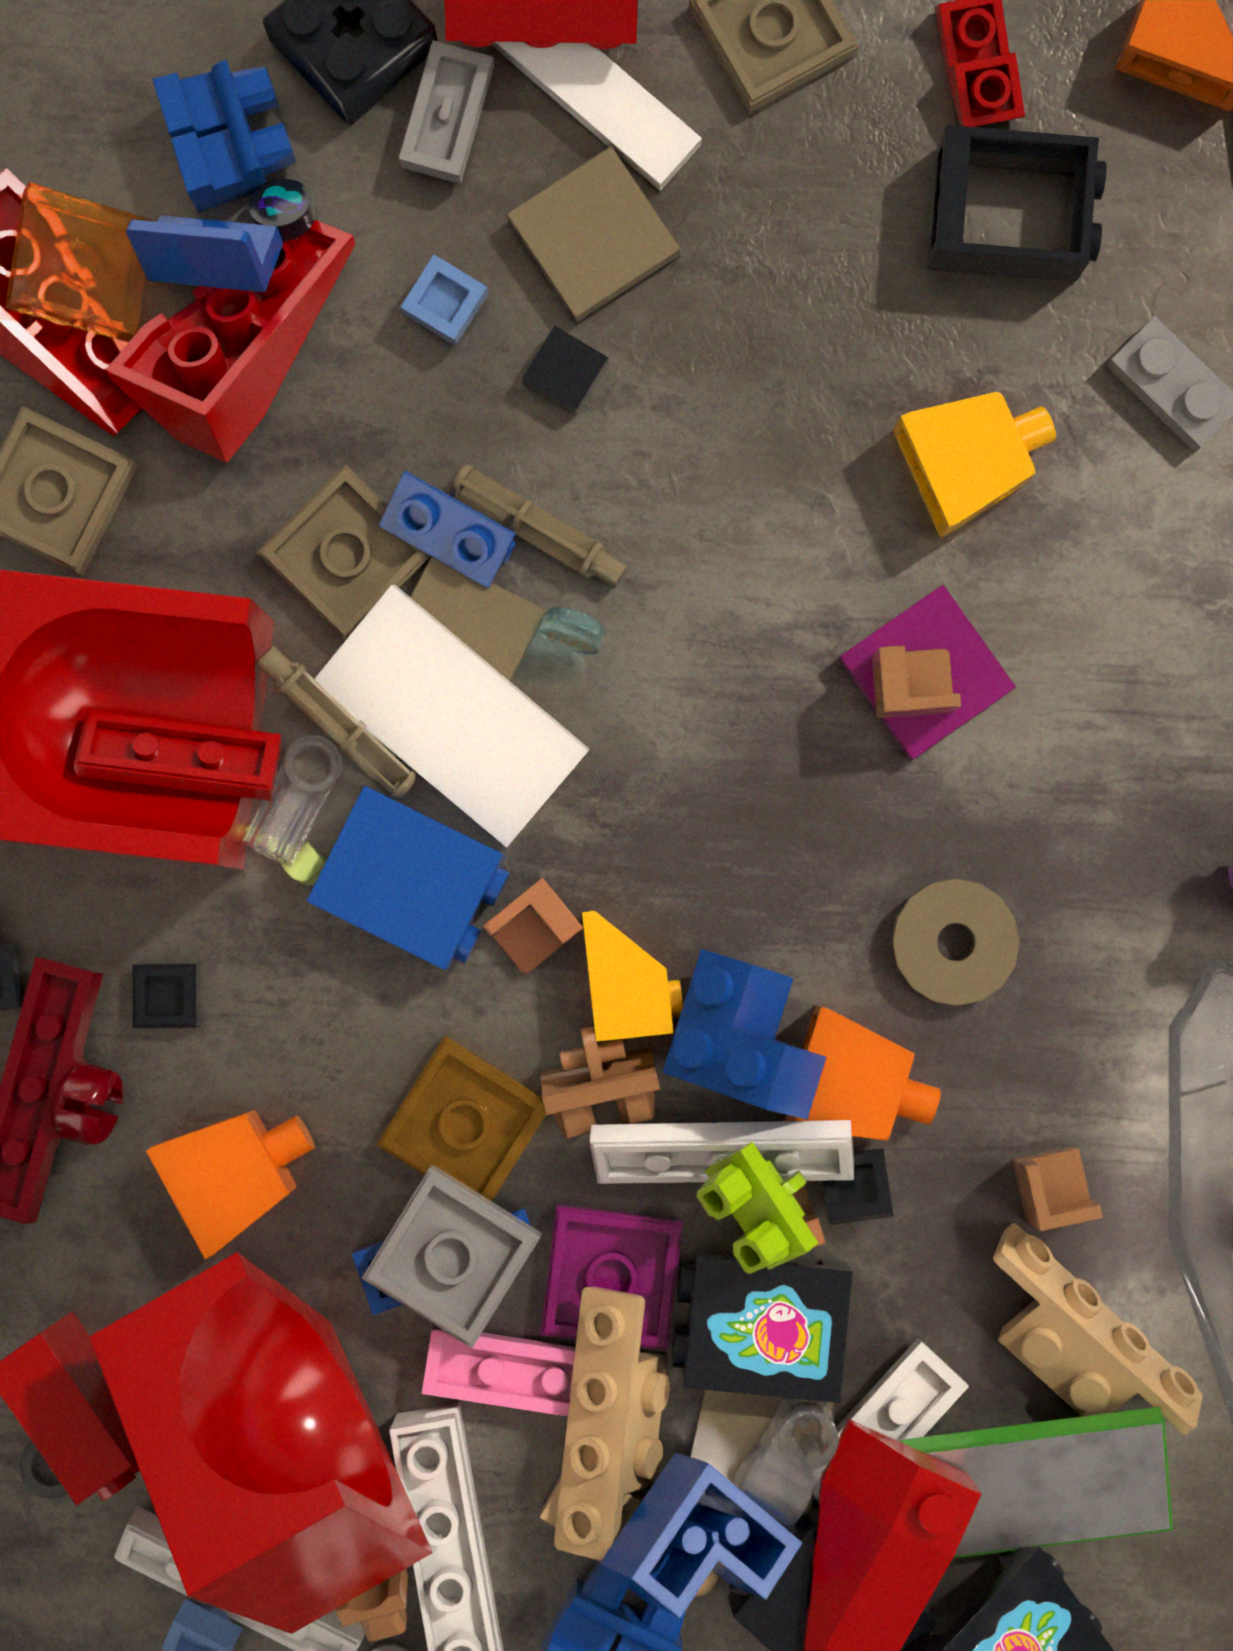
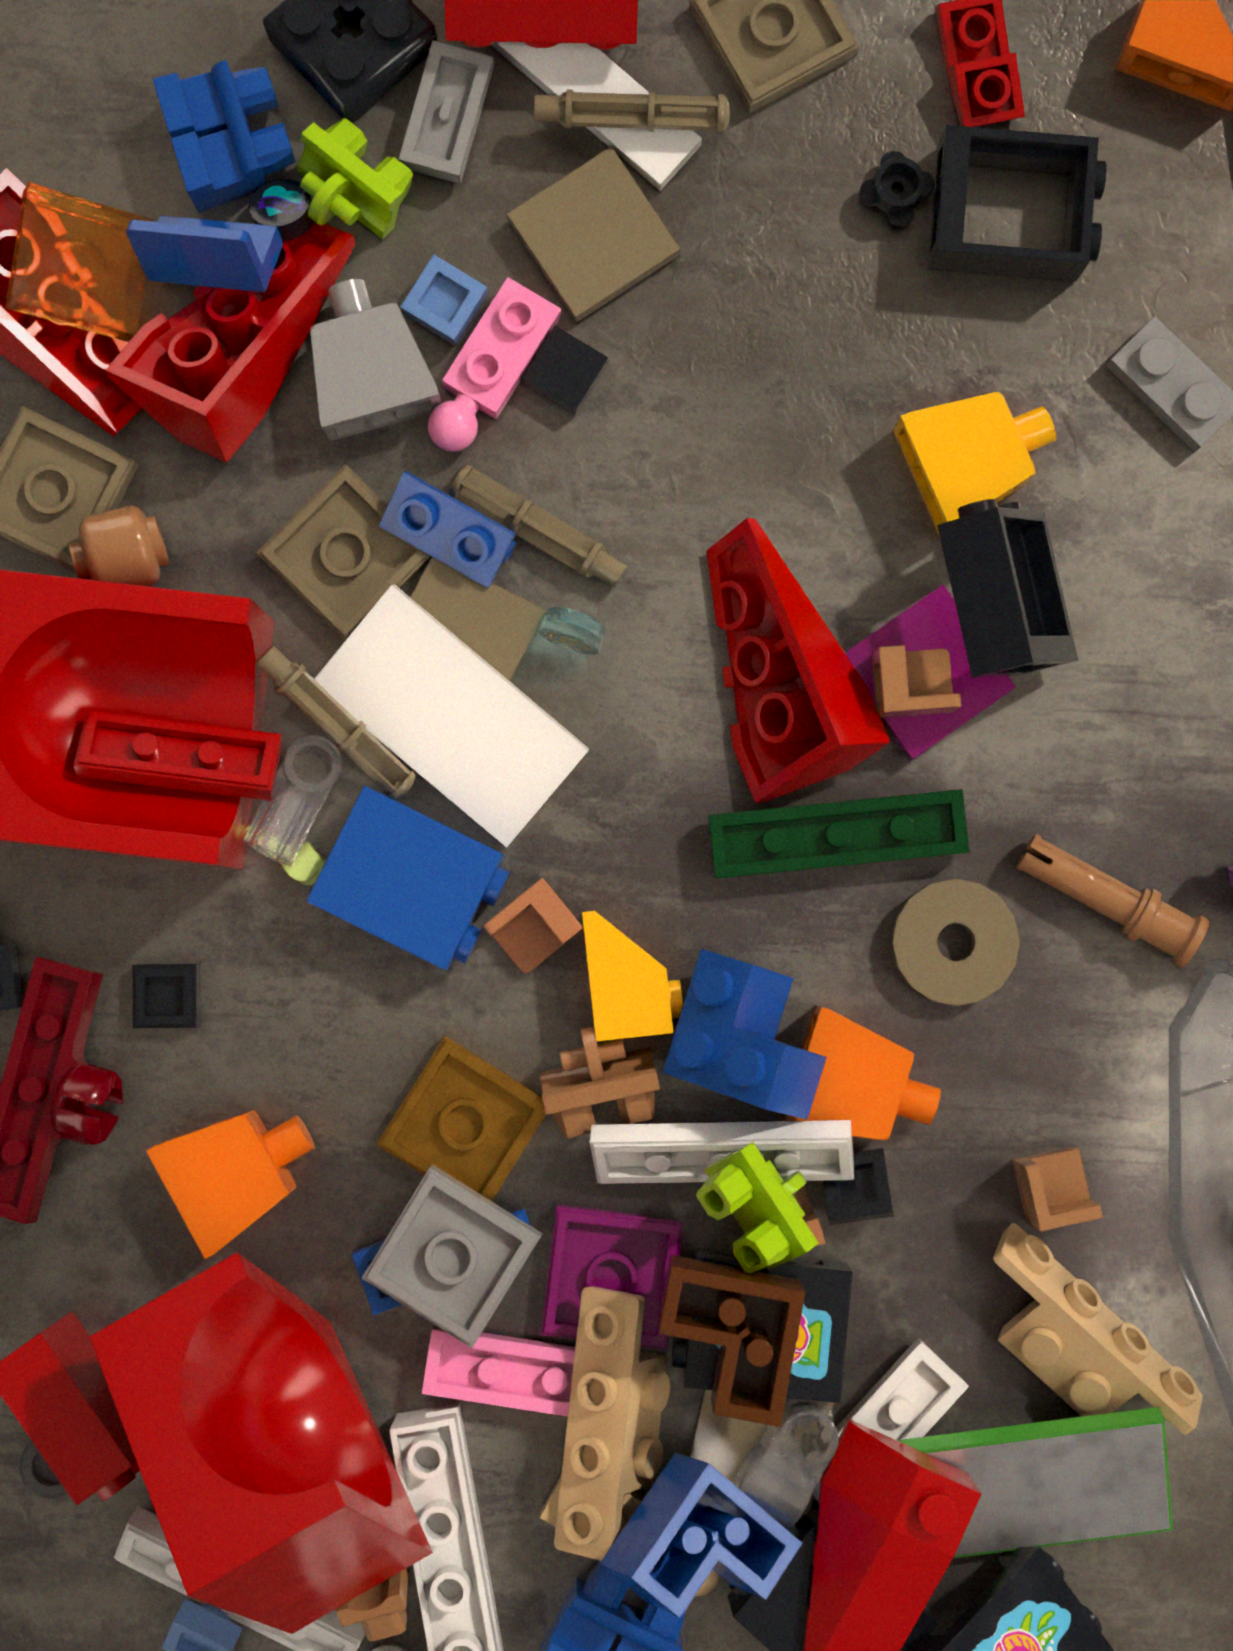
none -> medium nougat head [69,505,169,586]
none -> lime hips [296,118,413,240]
none -> light grey torso [310,279,442,441]
none -> bright pink plate [427,277,561,452]
none -> dark tan piece [534,89,730,134]
none -> reddish brown brick [658,1255,806,1427]
none -> red wedge [706,518,891,803]
none -> dark green plate [708,789,970,879]
none -> black plate [860,151,935,226]
none -> black window [937,499,1078,678]
none -> medium nougat pin [1016,833,1210,969]

